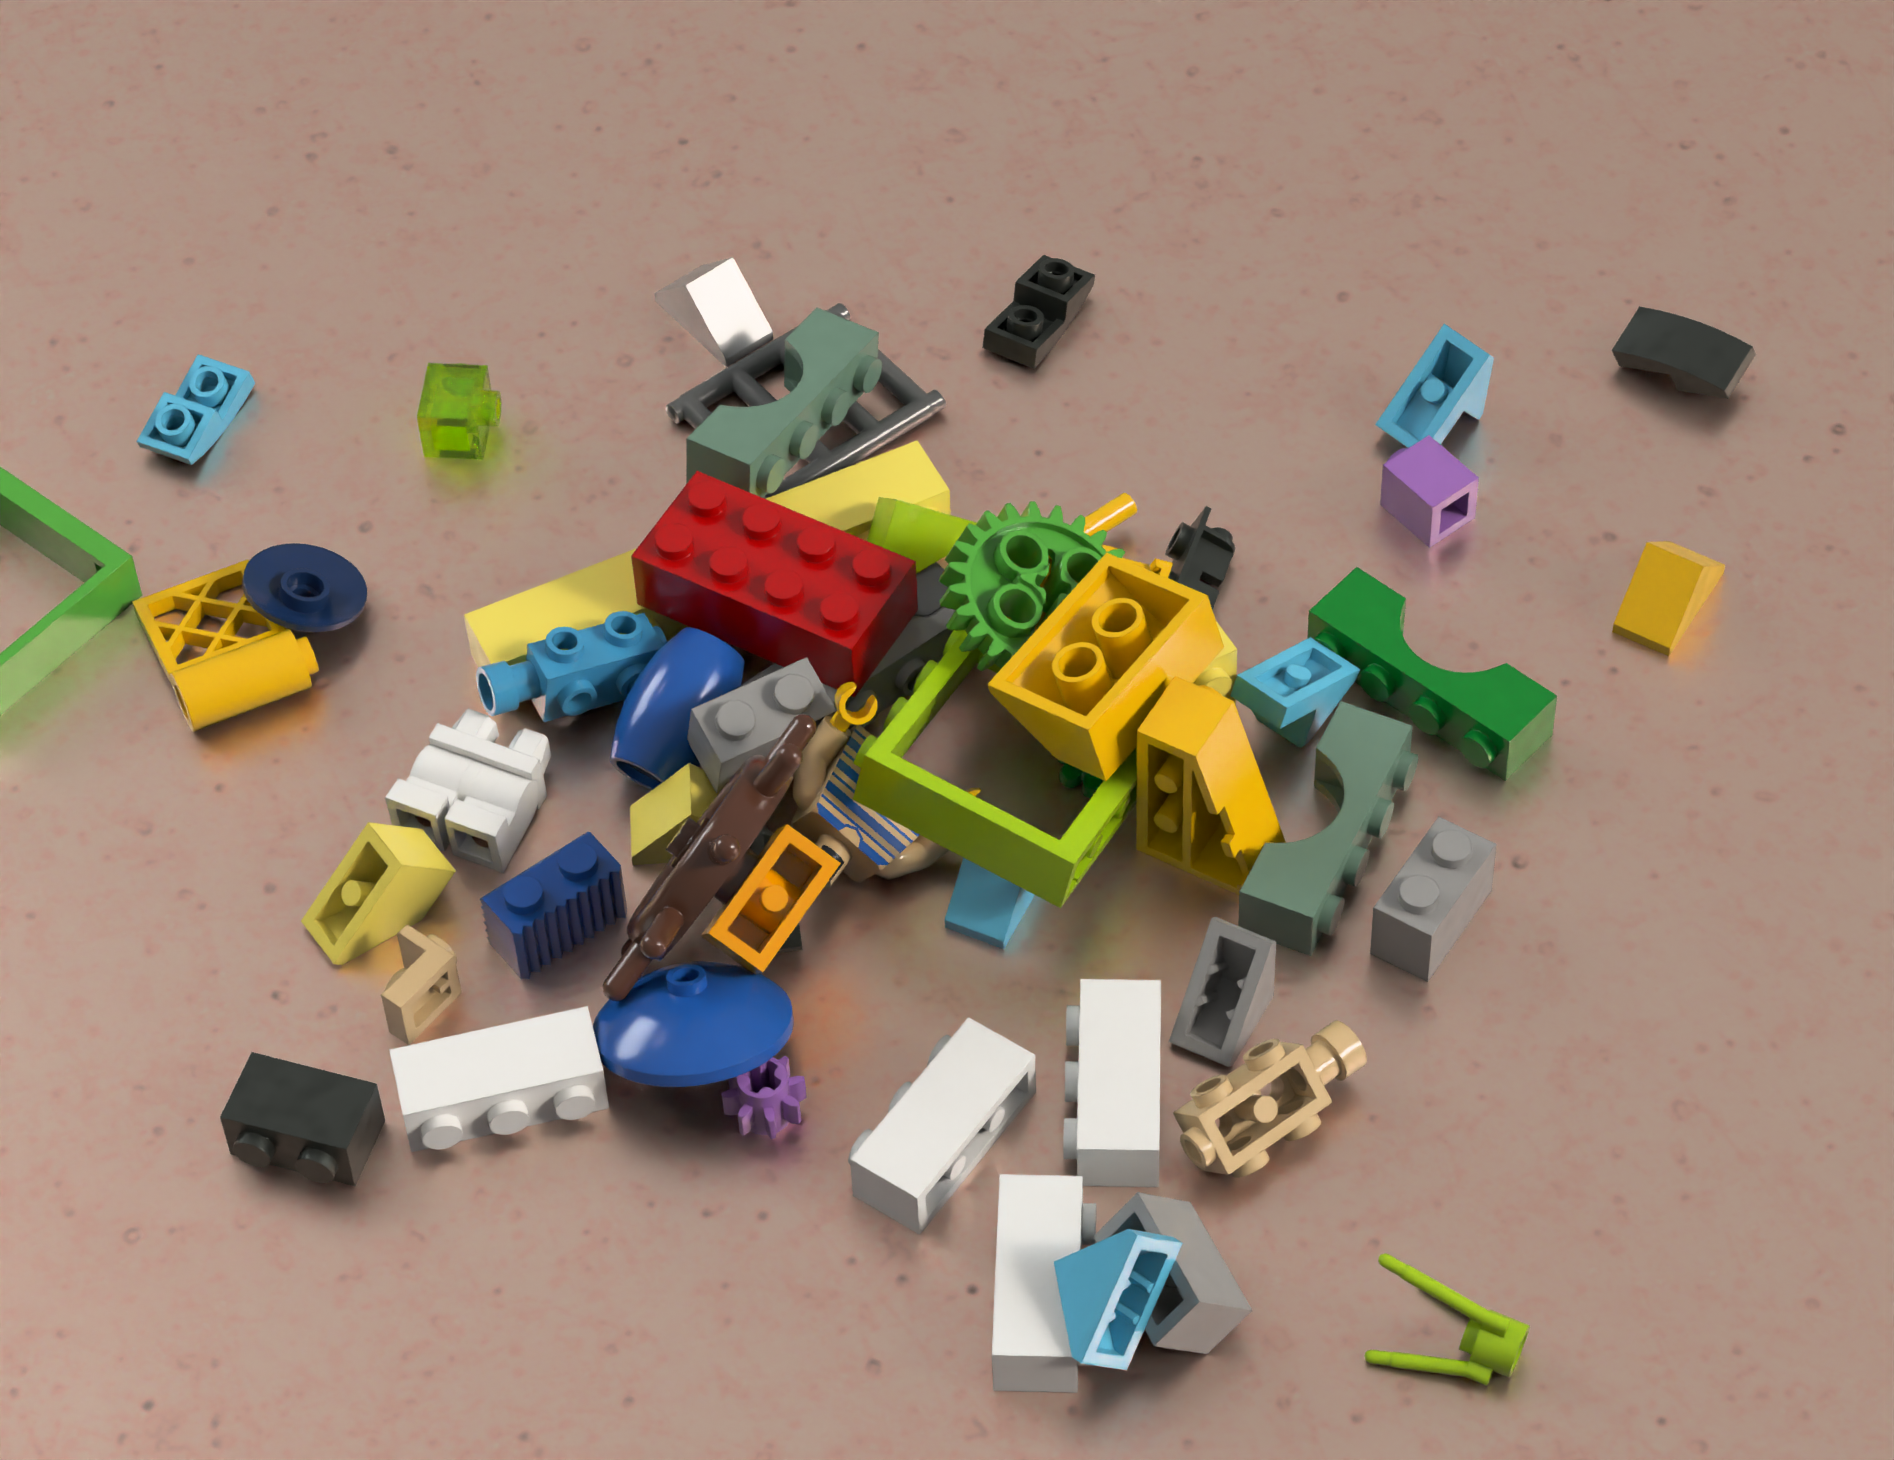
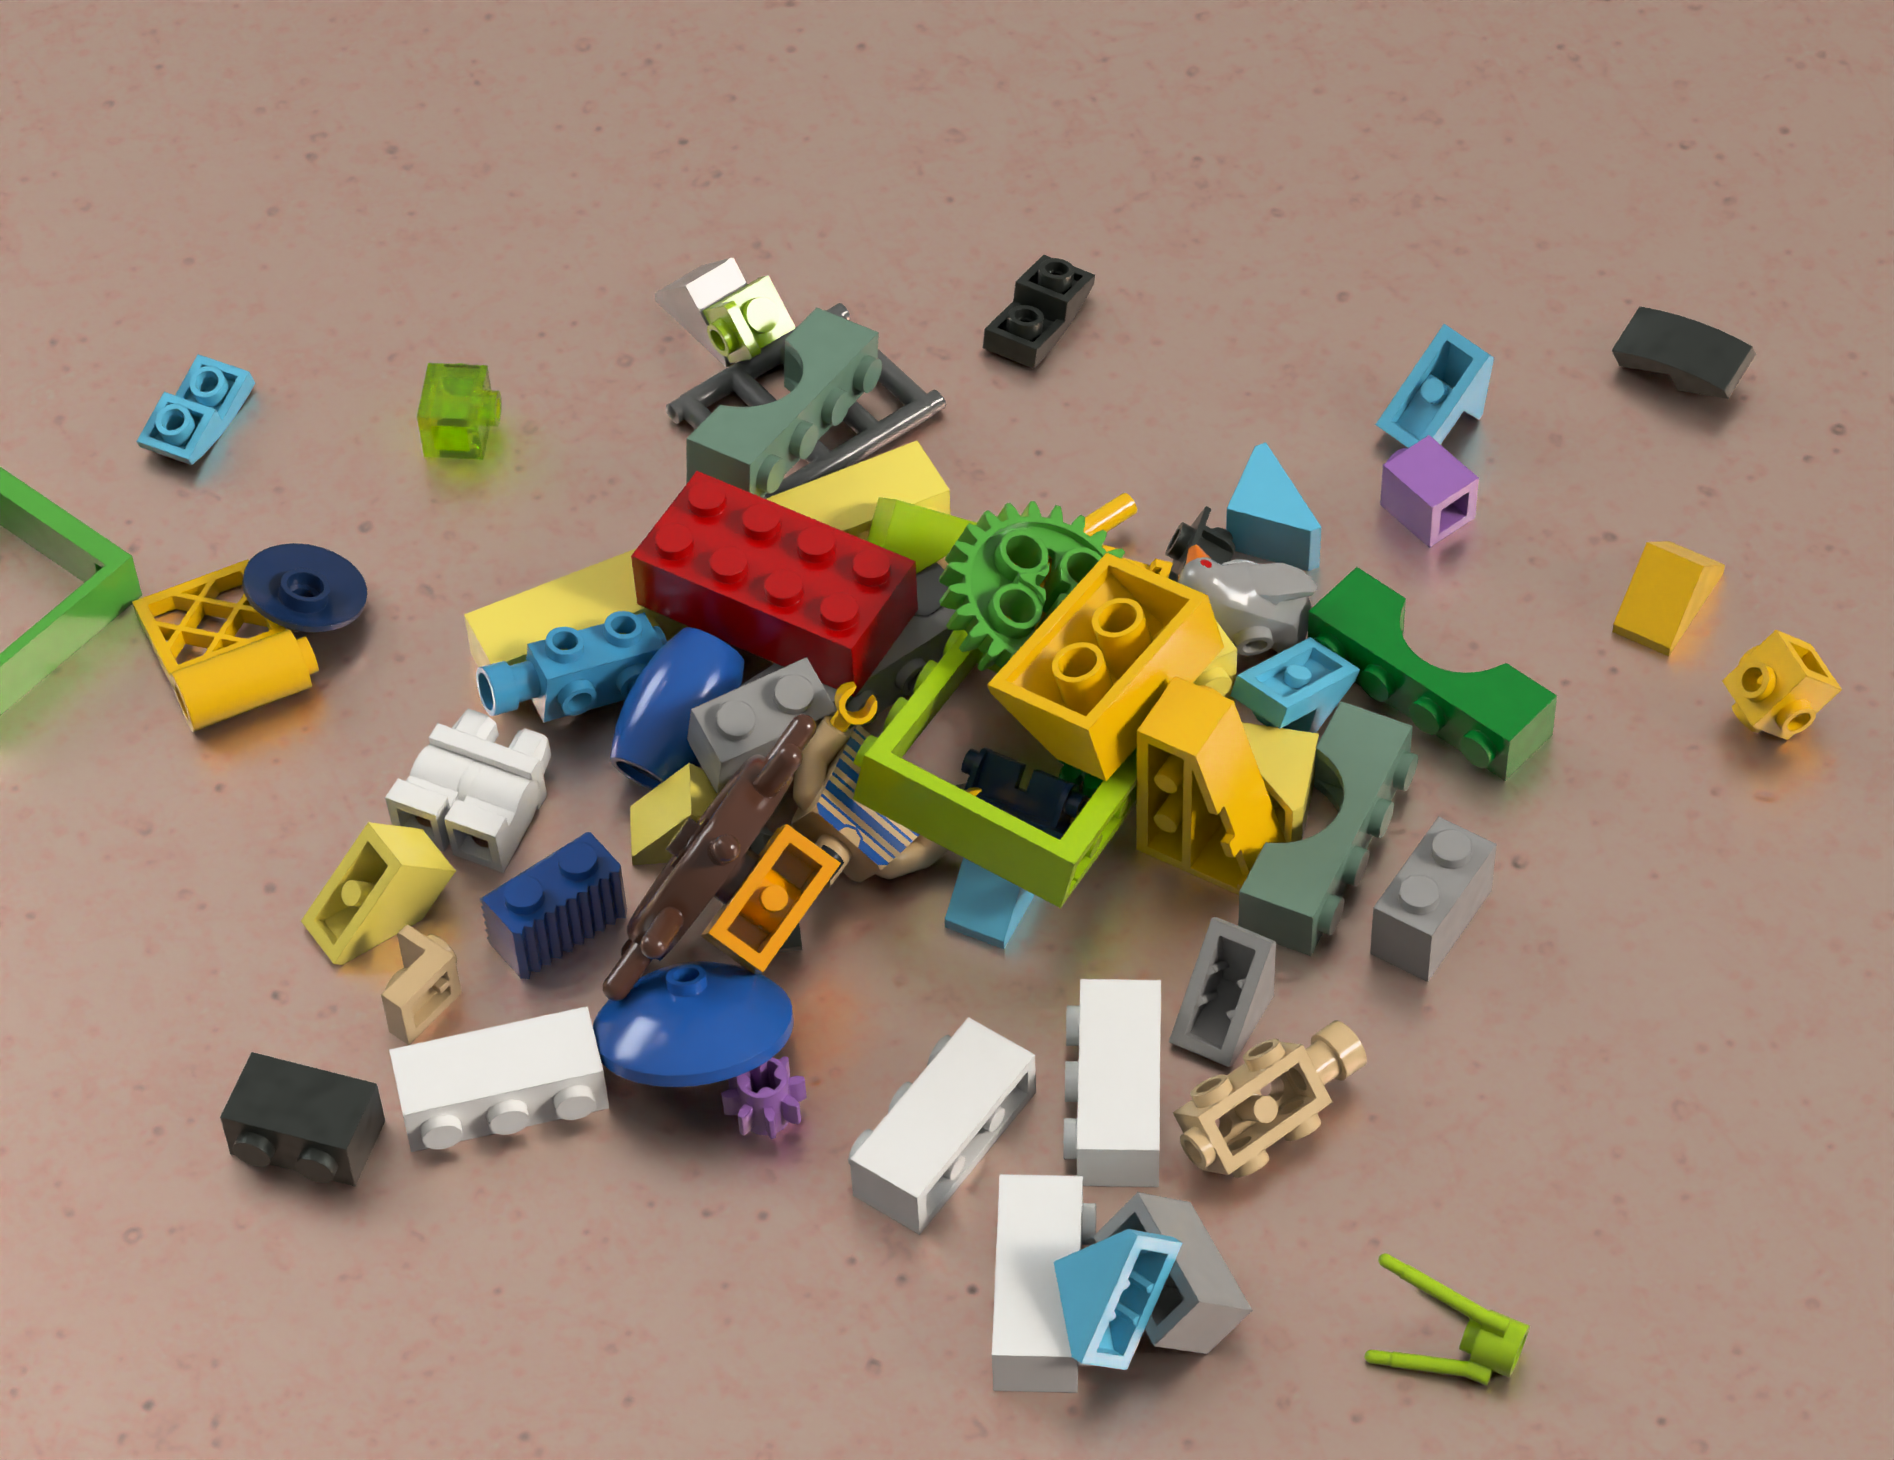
none -> lime bracket [702,275,796,363]
none -> dark blue hinge [955,747,1088,840]
none -> light grey animal [1178,544,1317,656]
none -> medium azure slope [1226,442,1322,571]
none -> light yellow slope [1242,722,1319,843]
none -> yellow brick [1722,630,1842,740]

